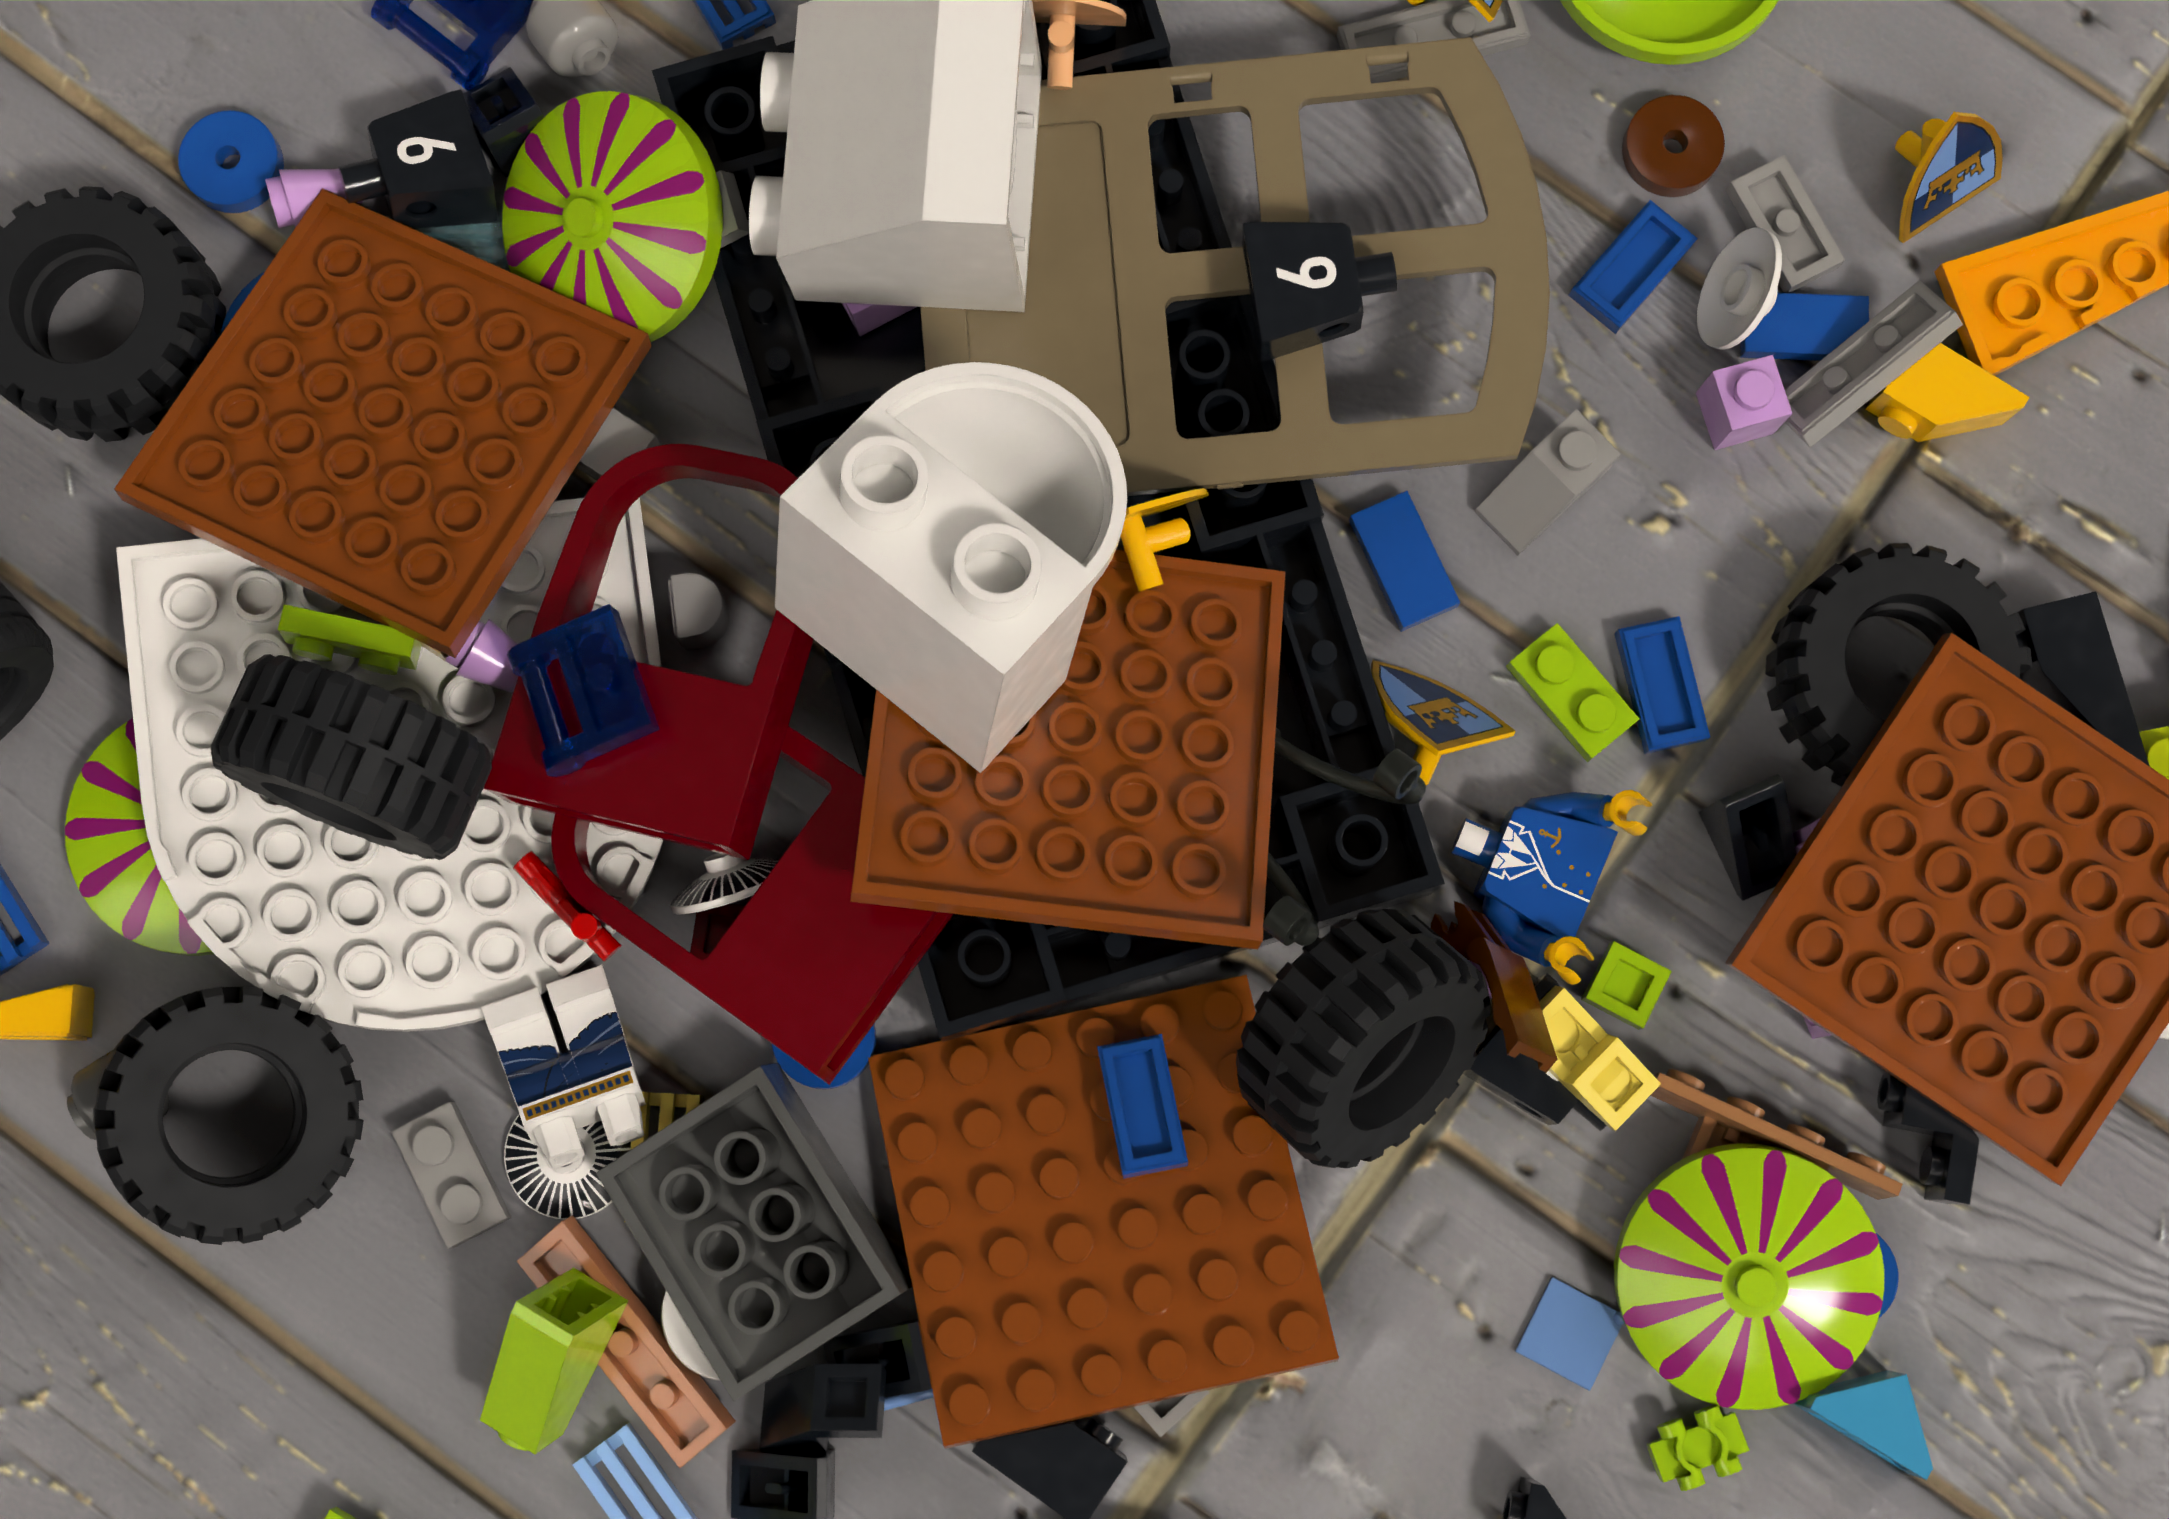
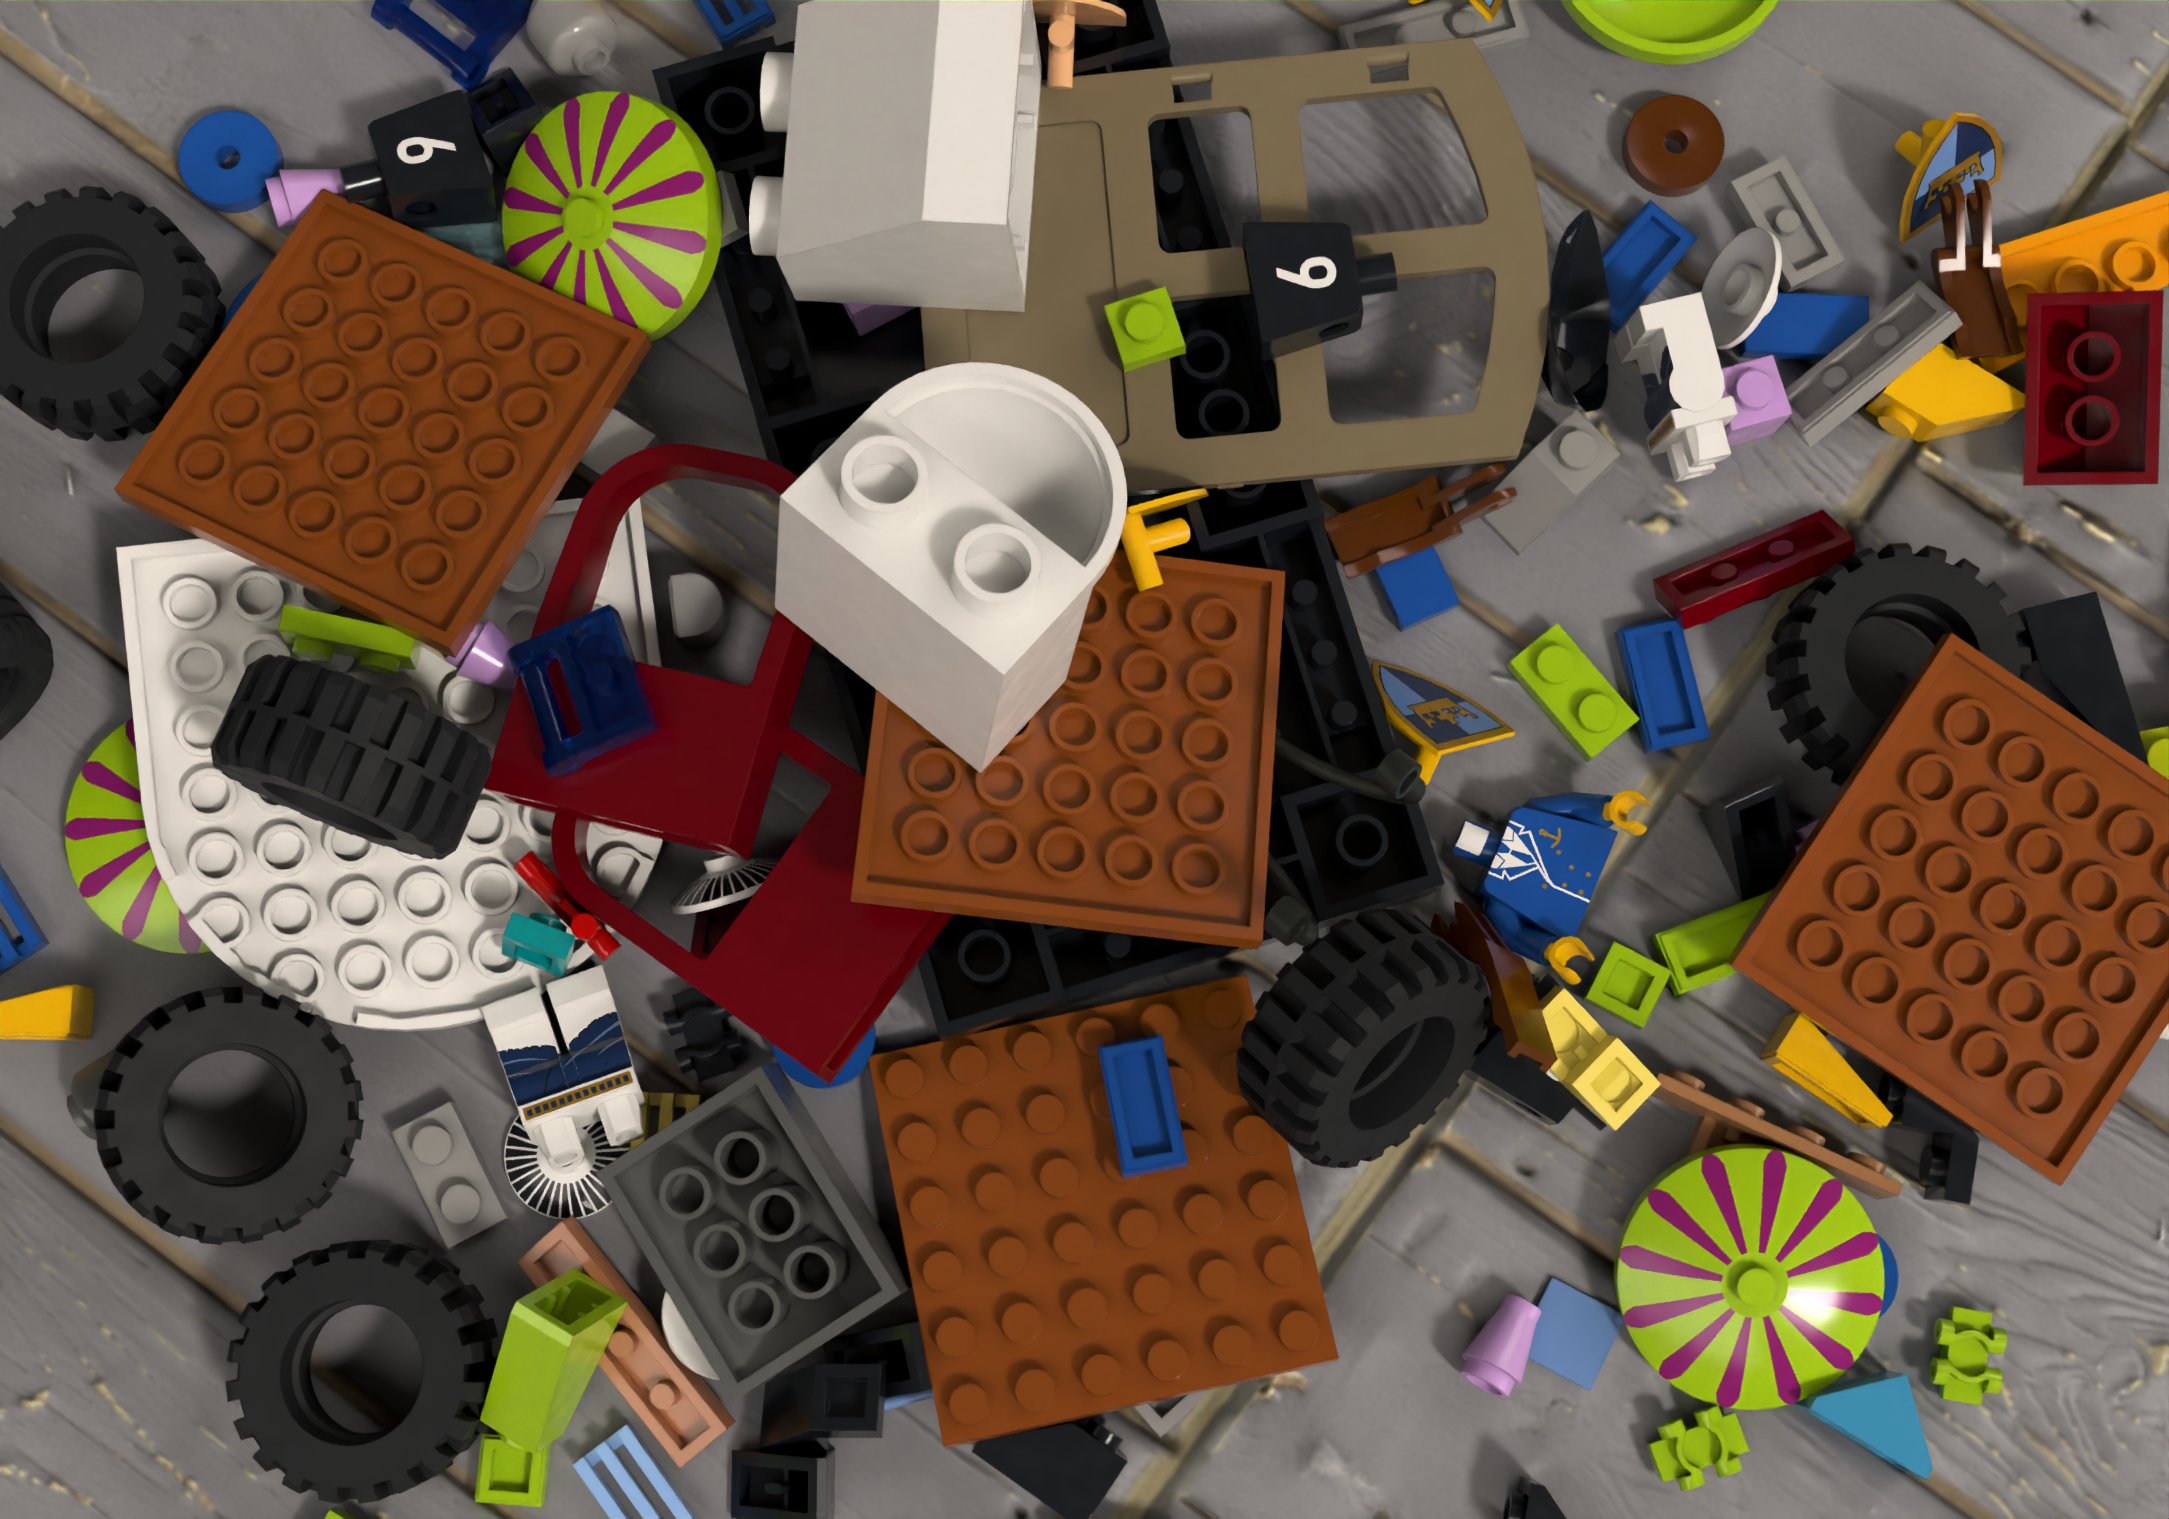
none -> black tyre [225,1240,499,1504]
none -> lime tile [475,1432,551,1507]
none -> teal plate [501,912,576,978]
none -> black piece [663,988,745,1082]
none -> lime plate [1104,286,1186,373]
none -> reddish brown arm [1322,463,1517,579]
none -> lavender cone [1460,1294,1542,1399]
none -> black piece [1541,210,1610,412]
none -> white hips [1614,292,1738,482]
none -> lime tile [1651,891,1772,996]
none -> dark red plate [1653,509,1856,630]
none -> yellow slope [1759,1012,1893,1130]
none -> lime piece [1928,1306,2007,1406]
none -> reddish brown arm [1931,179,2025,360]
none -> dark red slope [2023,290,2164,486]

